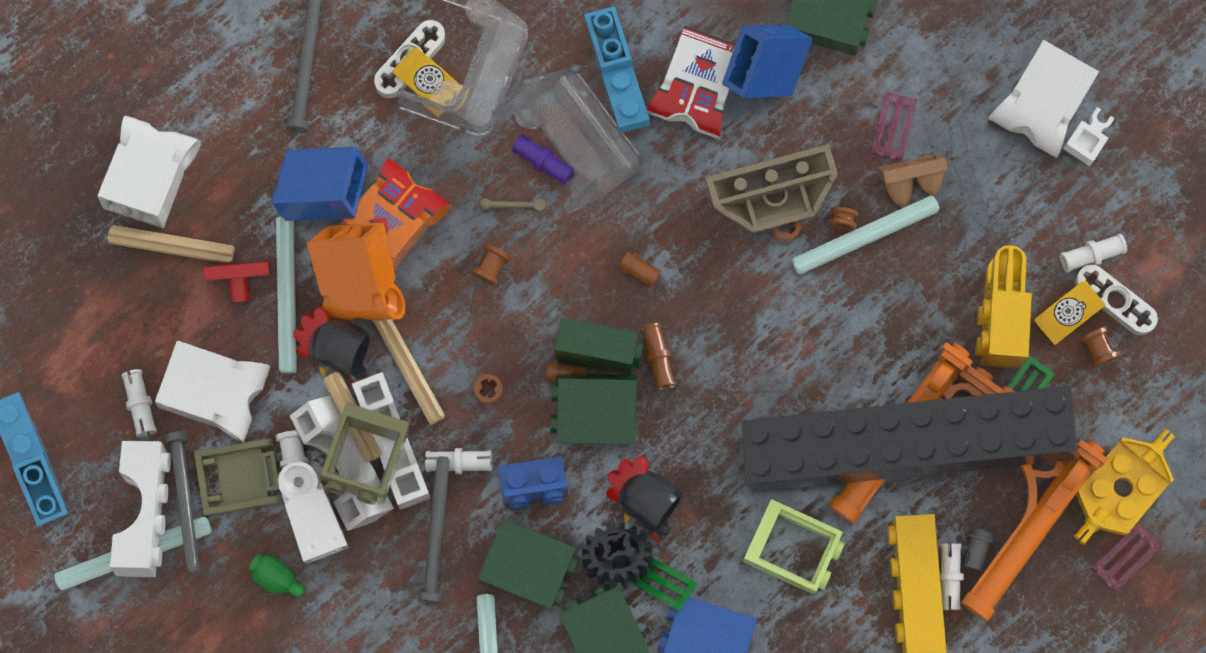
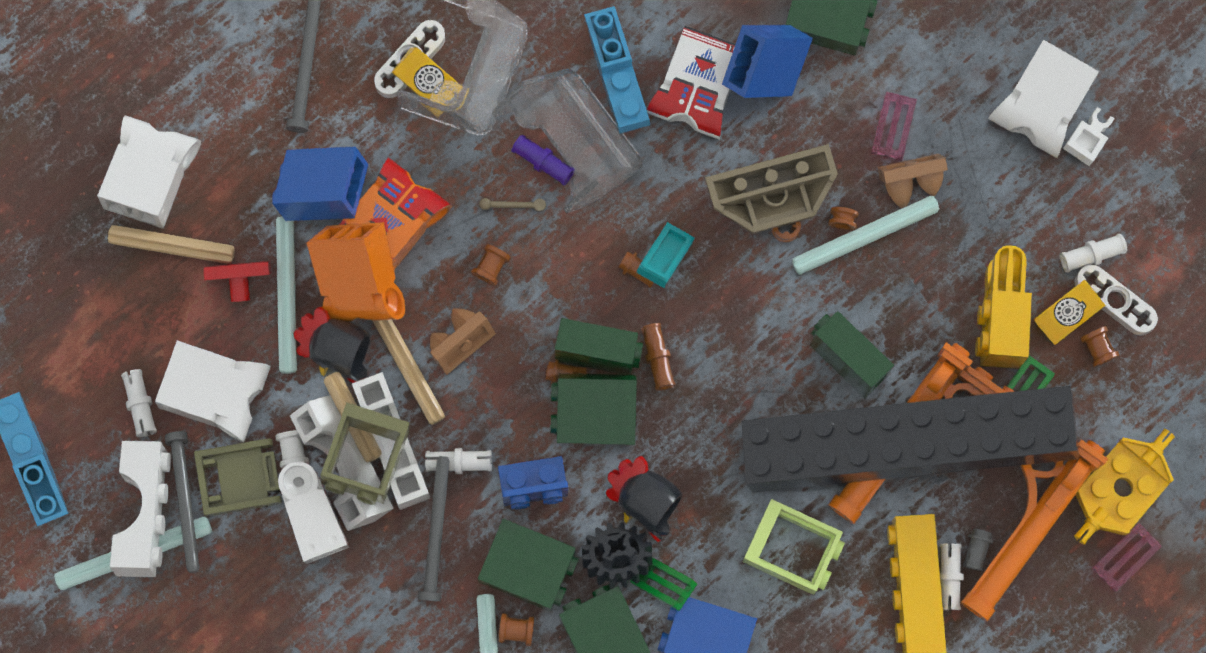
green plant [247,553,305,599] -> none
dark orange bush [474,374,504,404] -> none
none -> medium nougat tile [430,308,496,375]
none -> dark orange bush [498,613,535,646]
none -> teal tile [636,222,695,288]
none -> dark green brick [810,311,894,399]

